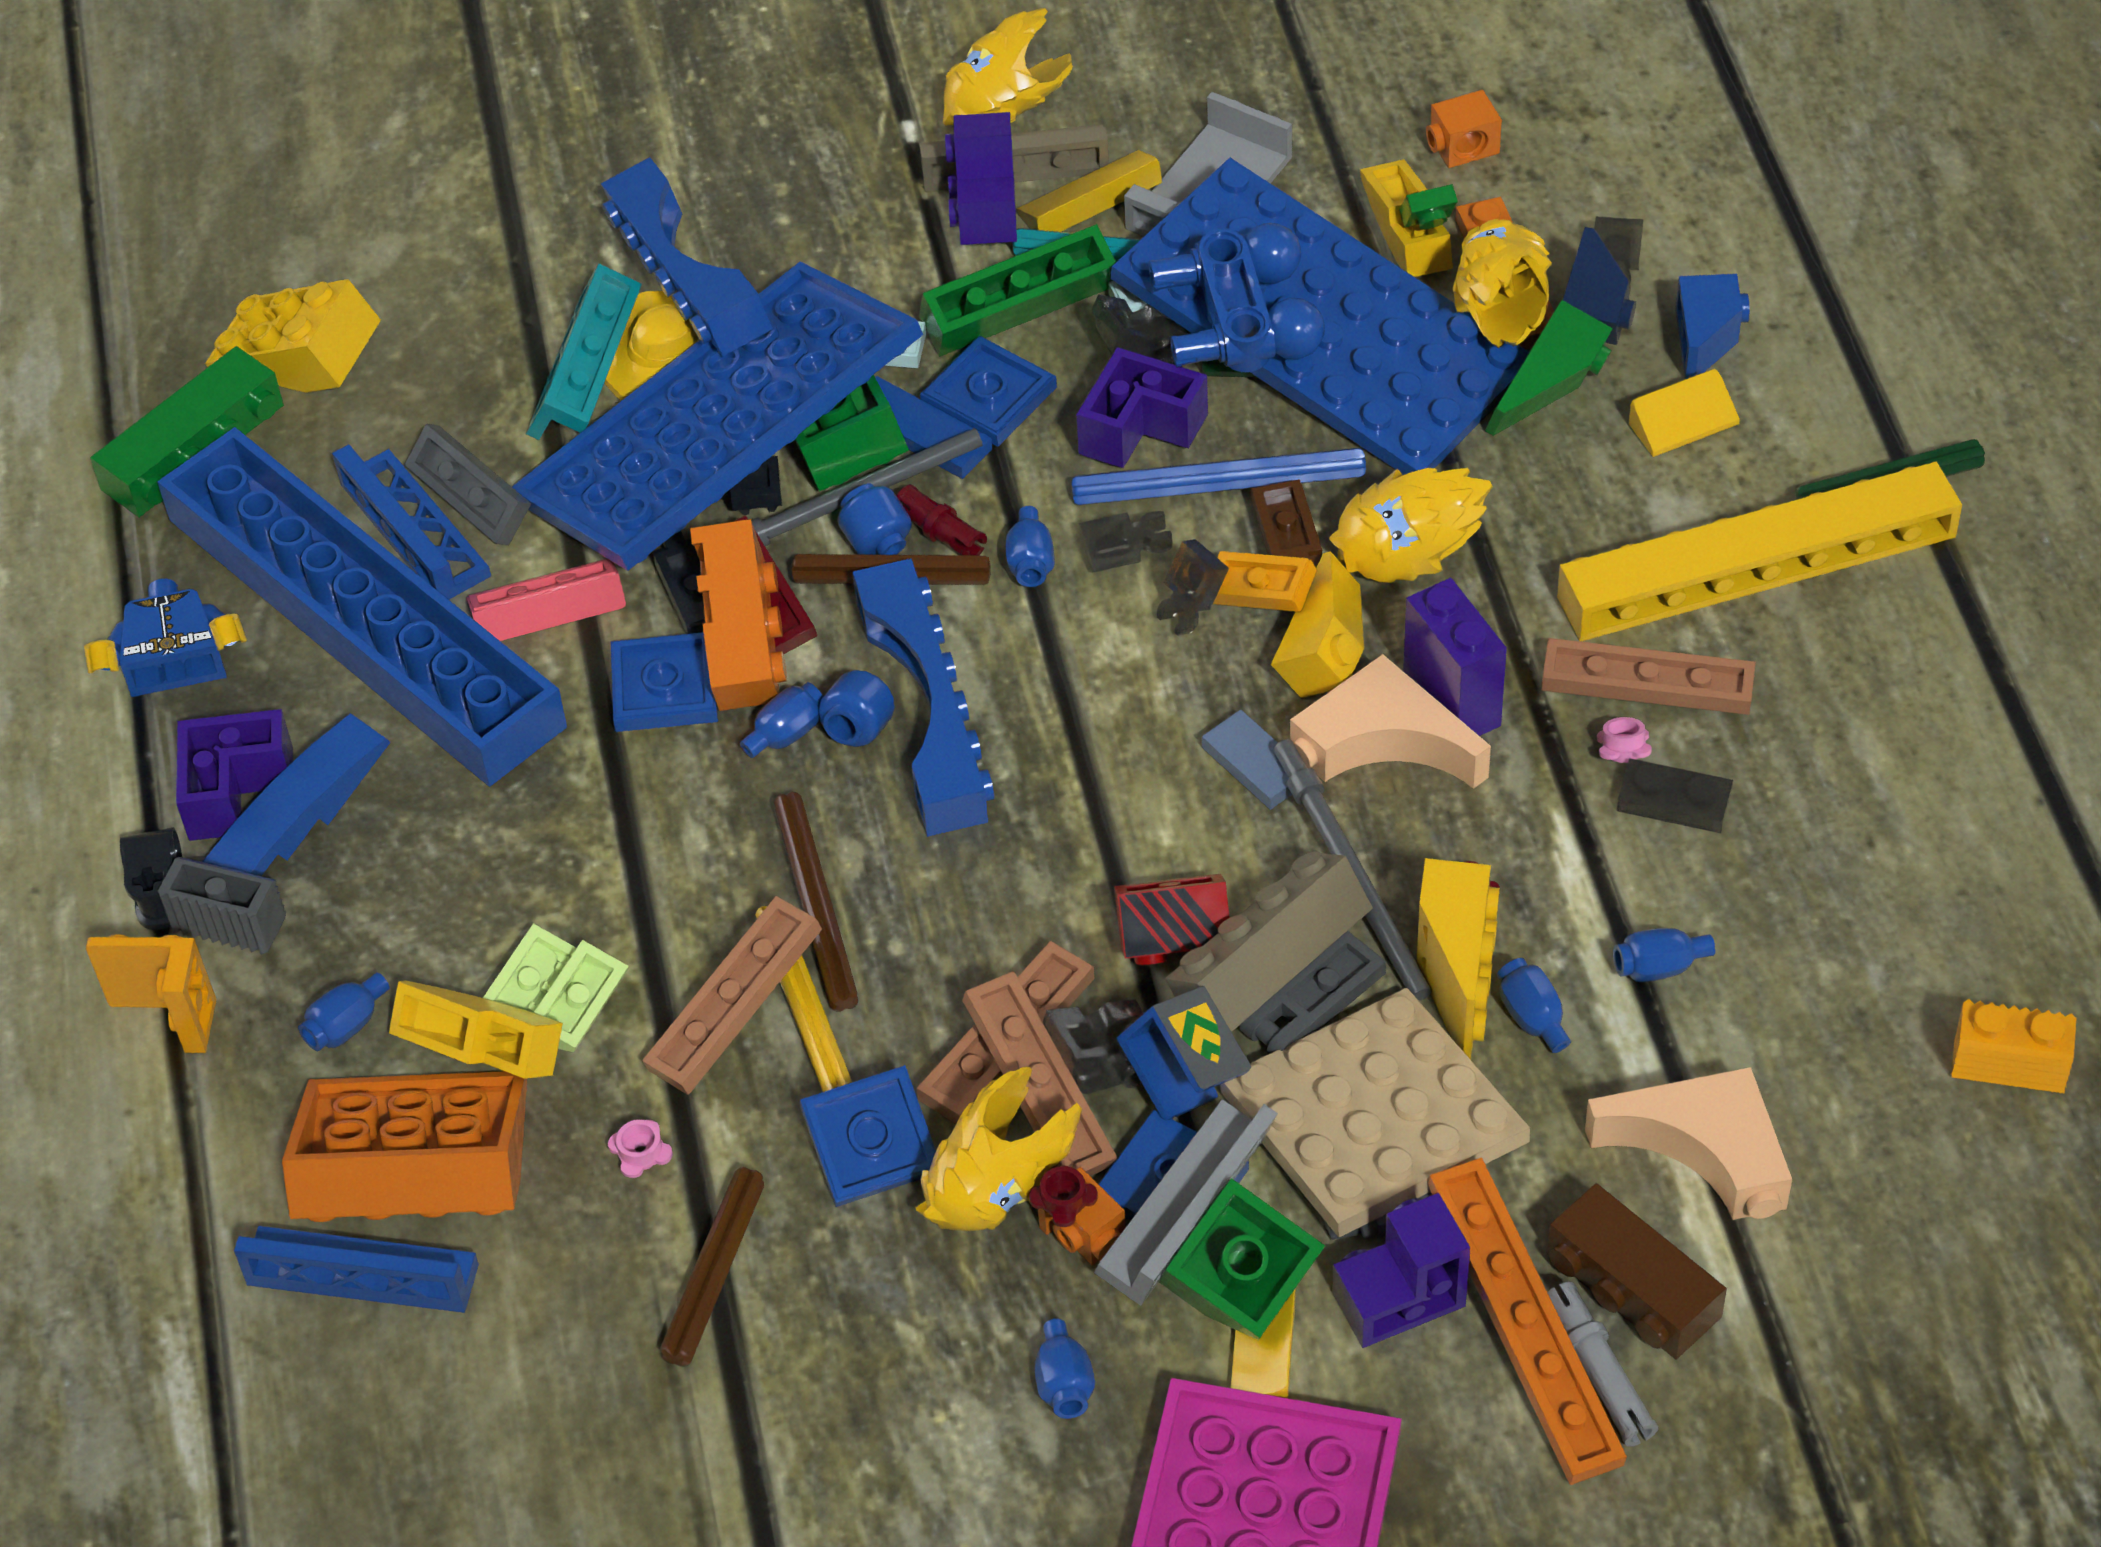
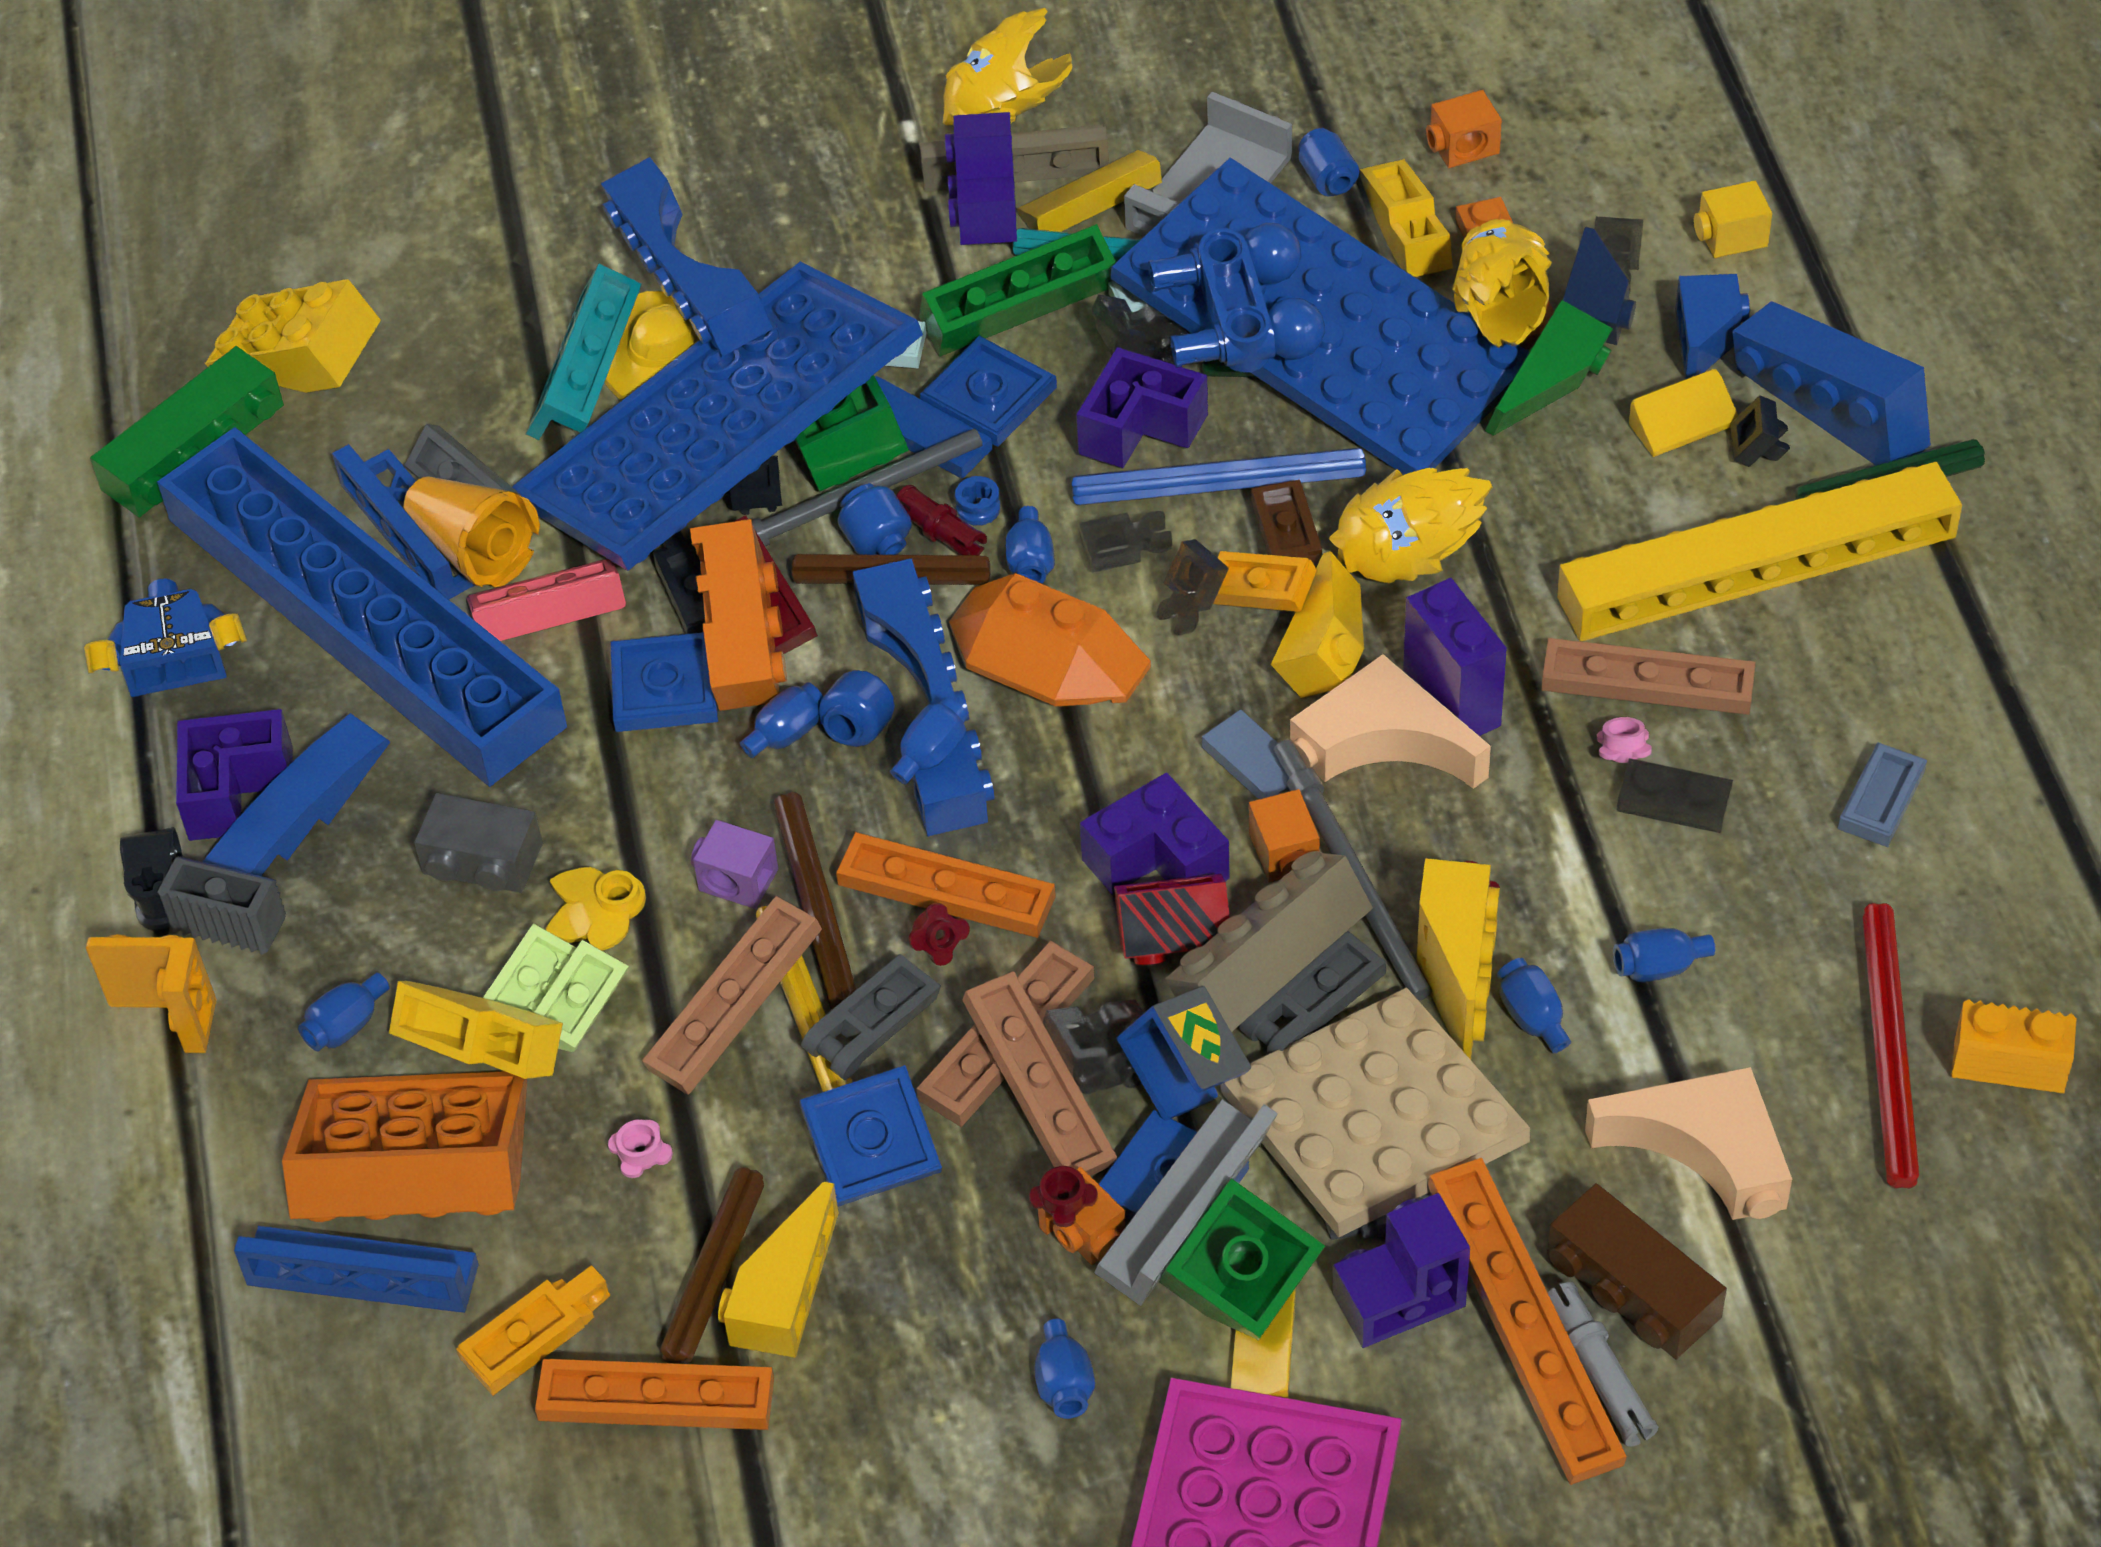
yellow head [916,1067,1082,1231] -> none
green plate [1399,184,1458,229] -> none
none -> light orange cone [404,476,540,588]
none -> flat silver brick [414,793,543,893]
none -> light orange hinge [456,1265,610,1396]
none -> orange plate [535,1359,774,1430]
none -> yellow plate [546,867,646,951]
none -> medium lavender brick [691,820,778,909]
none -> yellow slope [718,1182,839,1358]
none -> dark grey plate [801,954,941,1080]
none -> orange plate [836,832,1056,938]
none -> blue plant [890,697,969,785]
none -> dark red plate [909,903,970,966]
none -> orange wedge [949,573,1151,707]
none -> blue bush [955,476,1000,526]
none -> dark purple brick [1080,772,1230,895]
none -> orange brick [1249,789,1320,882]
none -> blue brick [1298,128,1359,196]
none -> yellow brick [1694,180,1772,258]
none -> black tile [1730,395,1790,467]
none -> blue wedge [1732,301,1931,465]
none -> sand blue tile [1838,742,1927,847]
none -> red axle [1863,903,1919,1189]

